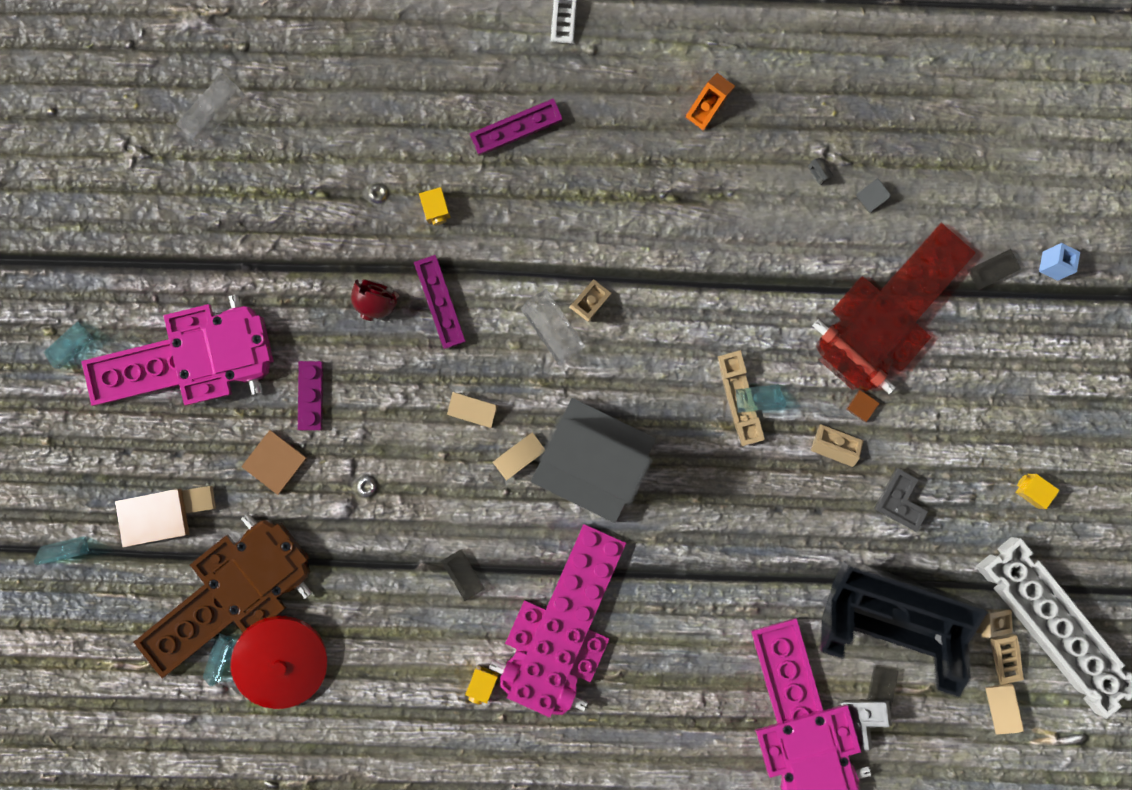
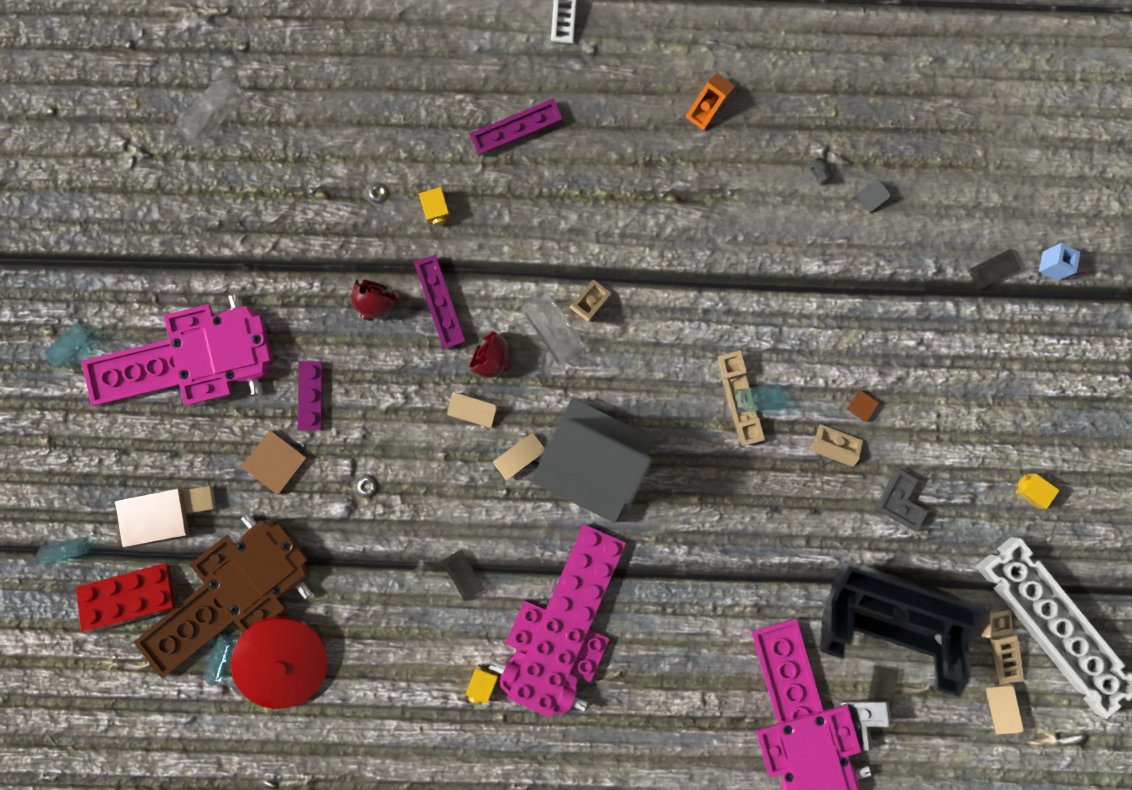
clear red piece [812,222,976,394] -> none
none -> red plate [76,563,176,634]
none -> dark red cylinder [469,330,513,378]

